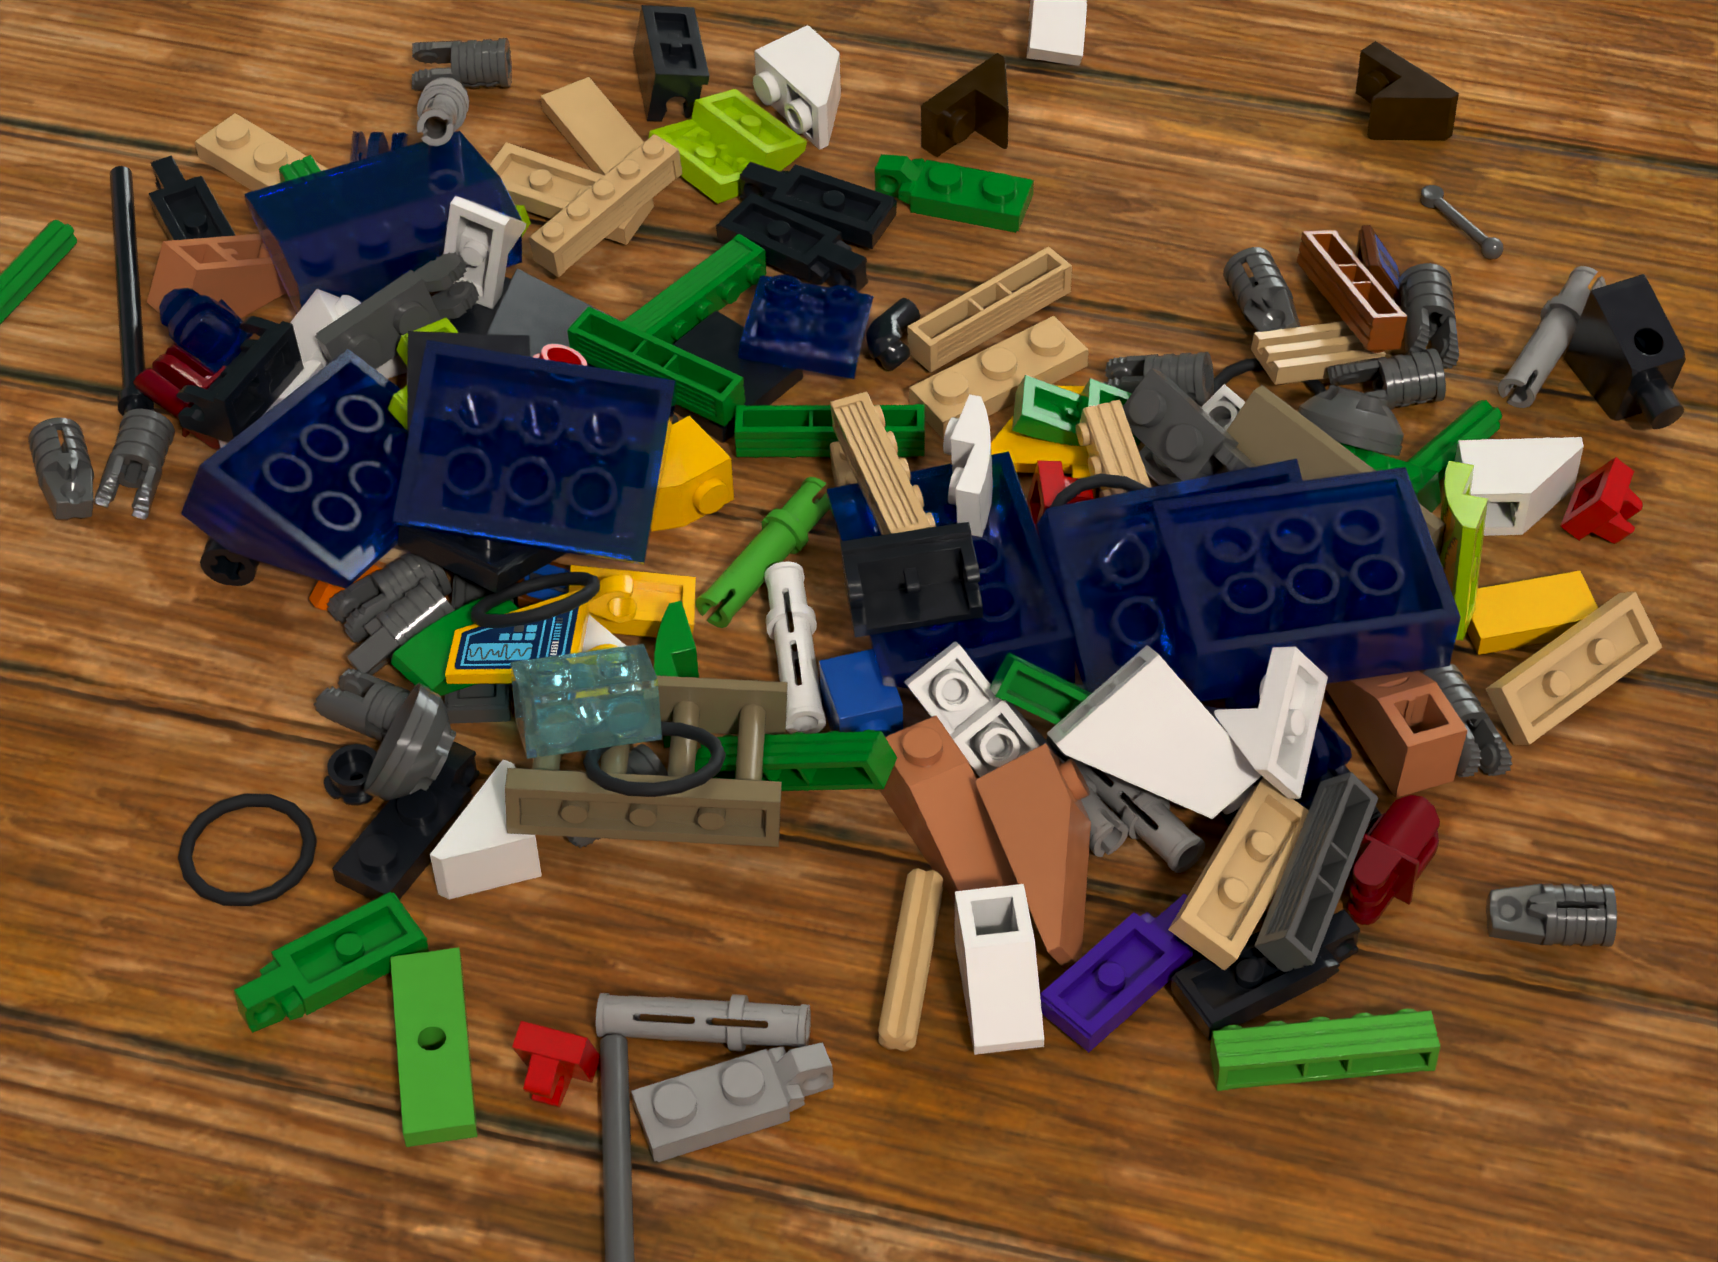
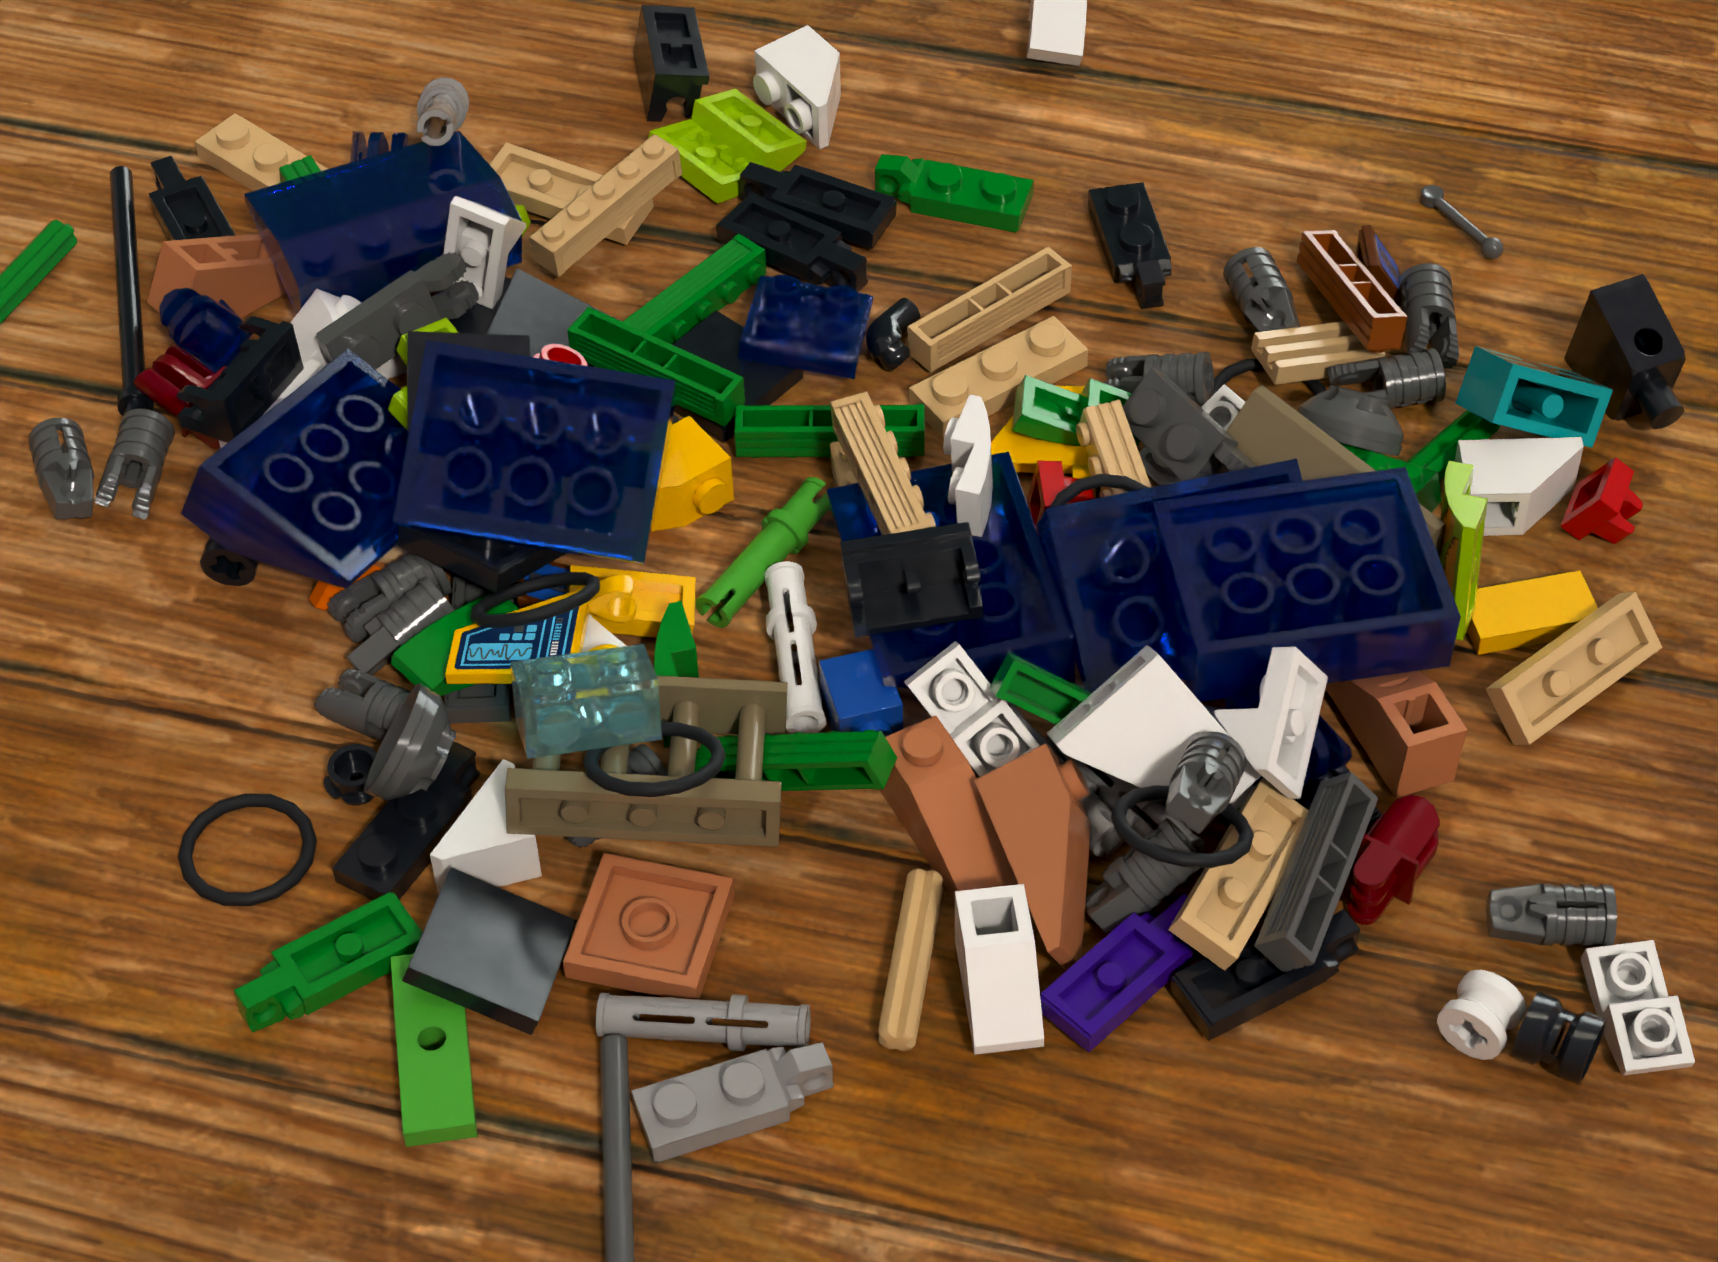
dark grey hinge [412,38,512,91] -> none
red tile [512,1021,600,1108] -> none
tan tile [541,77,644,175] -> none
dark brown slope [921,53,1009,157] -> none
bright green piece [1209,1009,1440,1091] -> none
dark brown slope [1355,41,1459,141] -> none
dark grey hinge [1423,664,1513,777] -> none
light grey pin [1498,266,1606,408] -> none
none -> tile [402,868,577,1035]
none -> nougat plate [563,853,735,999]
none -> dark grey hinge [1085,818,1203,933]
none -> black hinge [1088,182,1172,309]
none -> black piece [1111,785,1254,868]
none -> dark grey hinge [1165,731,1246,834]
none -> white wheel [1437,970,1527,1060]
none -> teal brick [1455,346,1613,448]
none -> black wheel [1512,991,1607,1085]
none -> white slope [1580,940,1695,1076]

